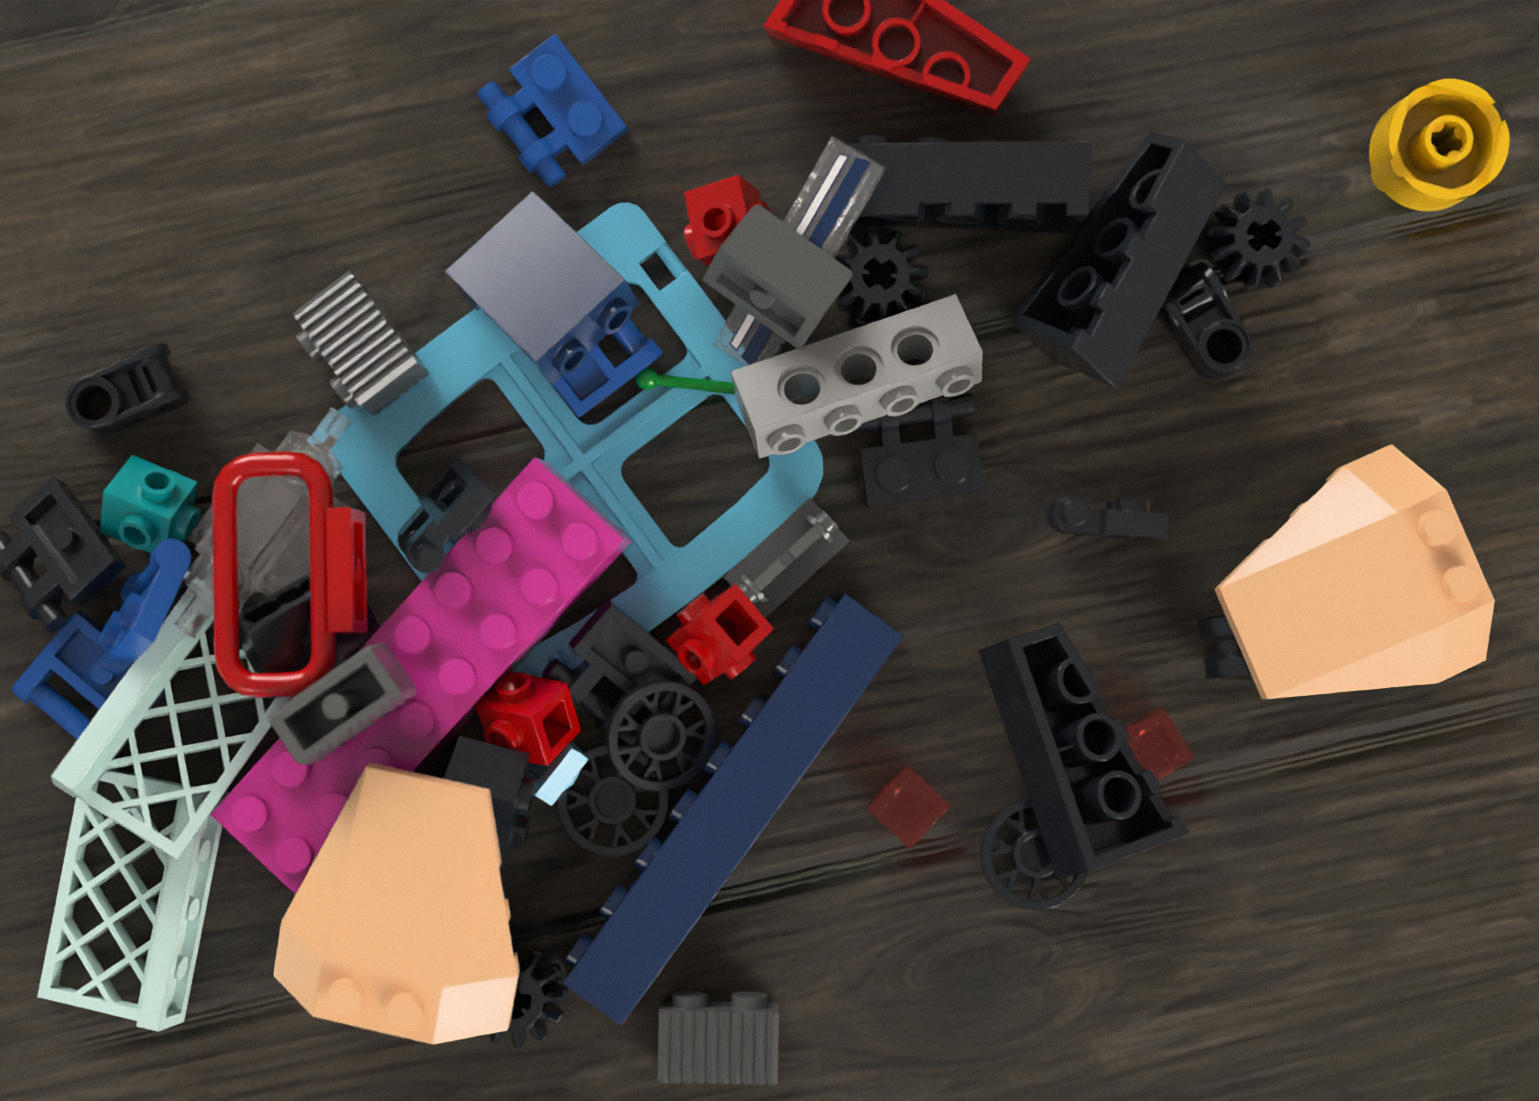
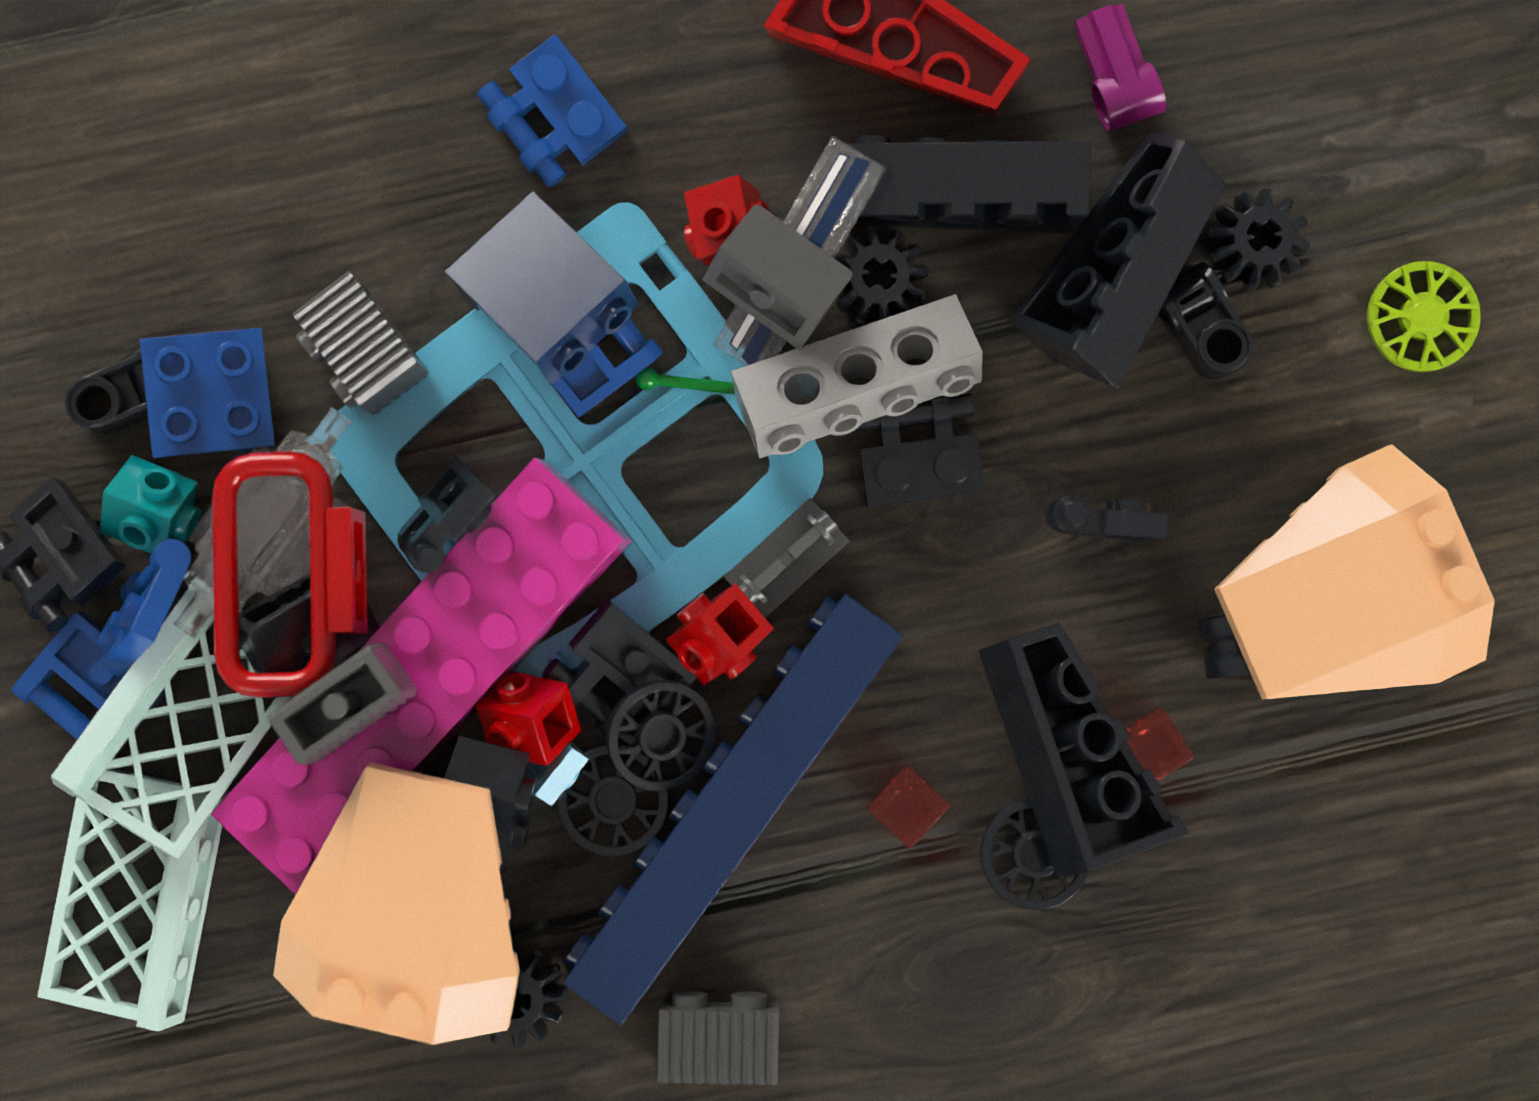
yellow brick [1369,79,1510,211] -> none
none -> blue hinge [139,328,275,458]
none -> magenta piece [1073,4,1166,132]
none -> lime wheel [1367,261,1481,372]

